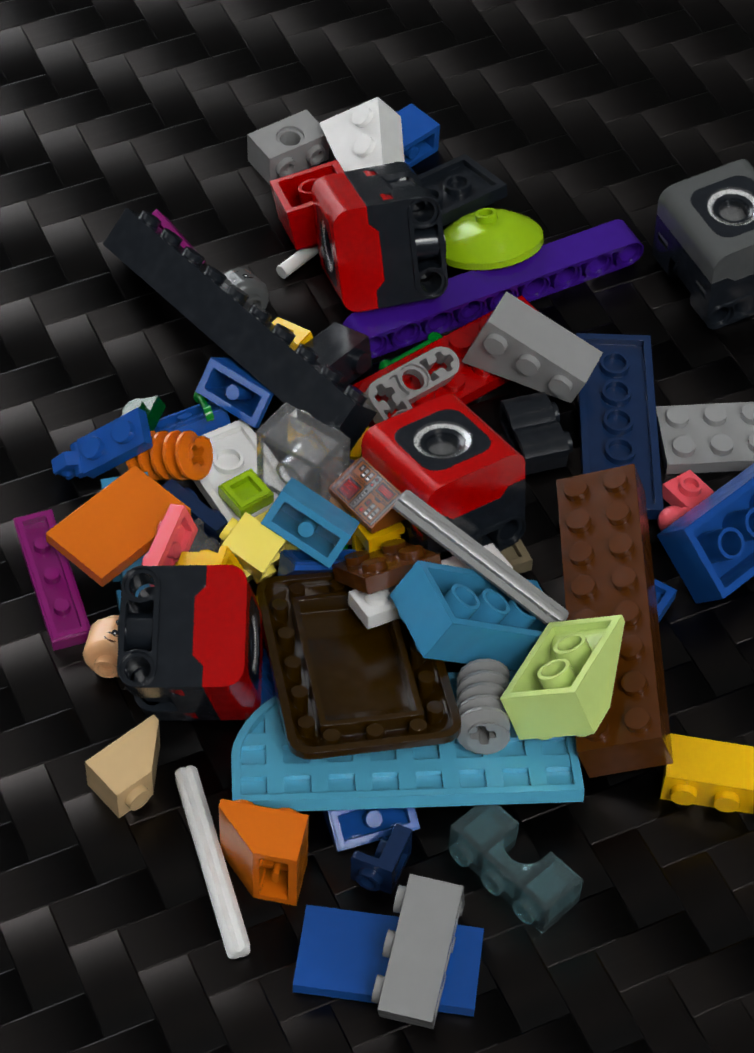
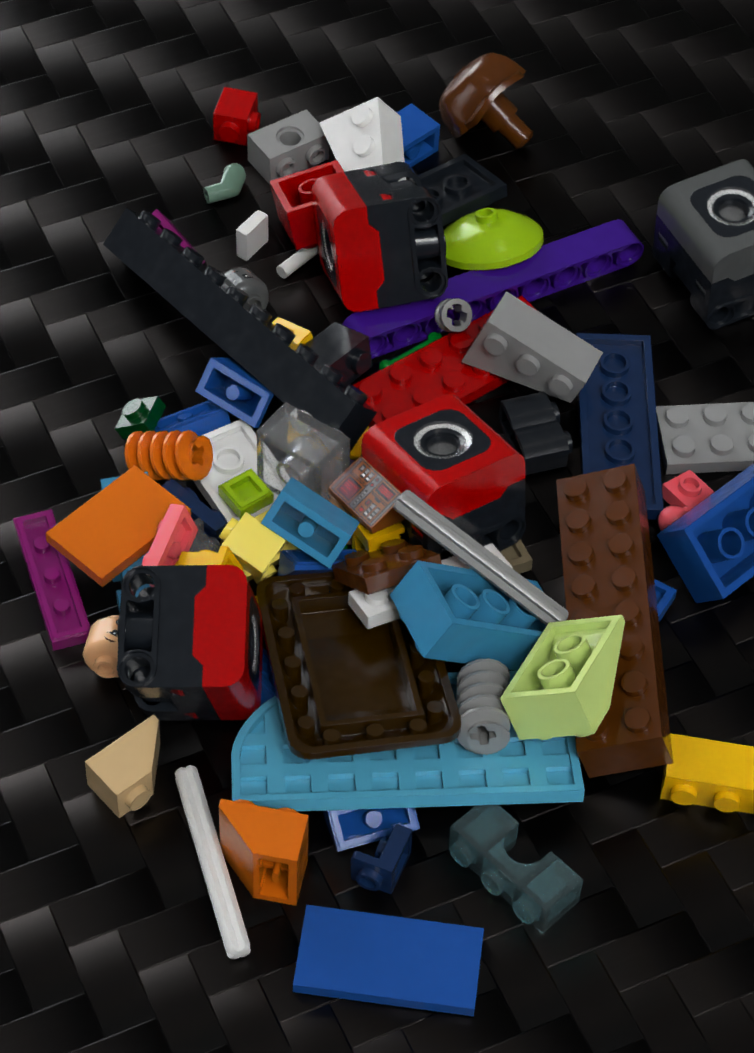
blue hinge [51,407,153,480] -> none
green hinge [193,392,215,422] -> none
light grey beam [365,346,460,424] -> none
light grey wedge [371,874,465,1029] -> none
none -> sand green arm [203,163,246,204]
none -> red brick [213,87,261,146]
none -> white tile [236,210,268,261]
none -> light grey bush [435,298,472,332]
none -> reddish brown piece [438,52,534,150]

